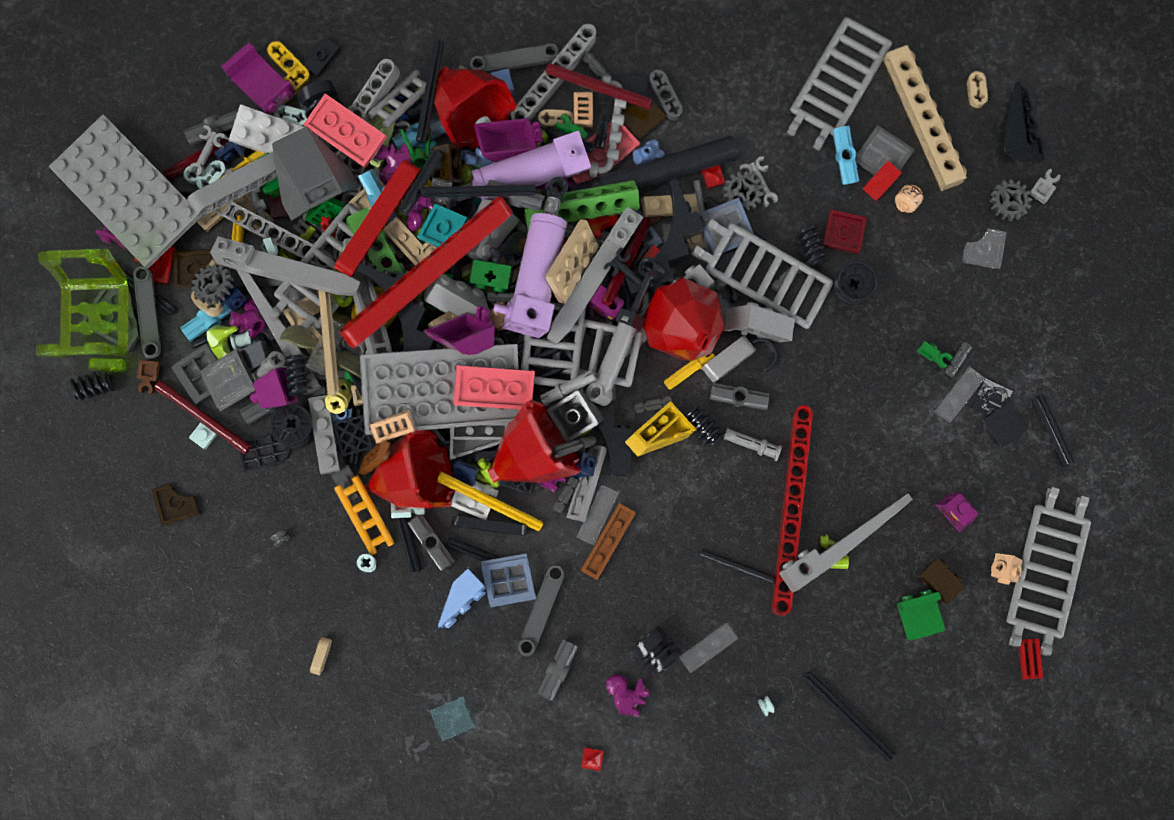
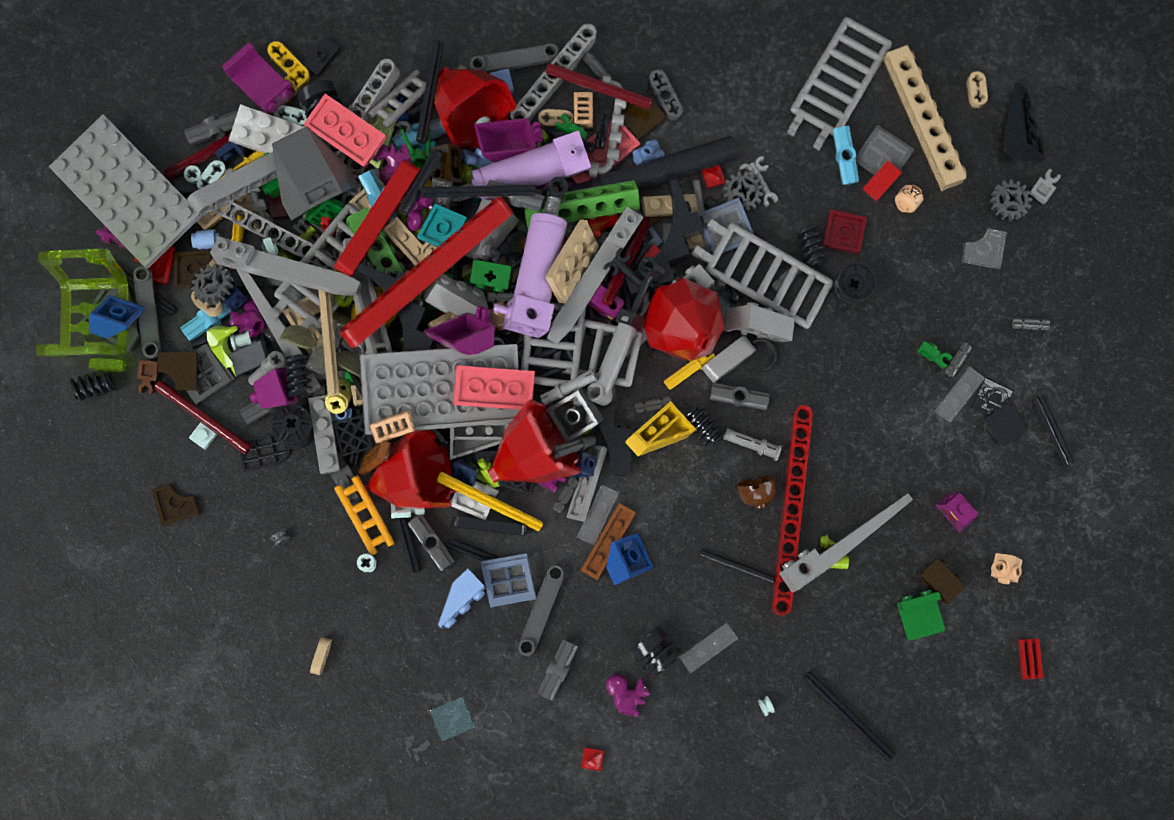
light grey bar [189,125,229,177] -> none
clear piece [200,349,255,412] -> none
light grey bar [1007,487,1091,656] -> none
none -> blue slope [89,295,145,338]
none -> dark brown tile [158,352,198,391]
none -> light blue brick [191,229,220,250]
none -> blue slope [606,533,654,585]
none -> reddish brown cylinder [737,476,776,509]
none -> dark grey axle [1012,318,1050,330]

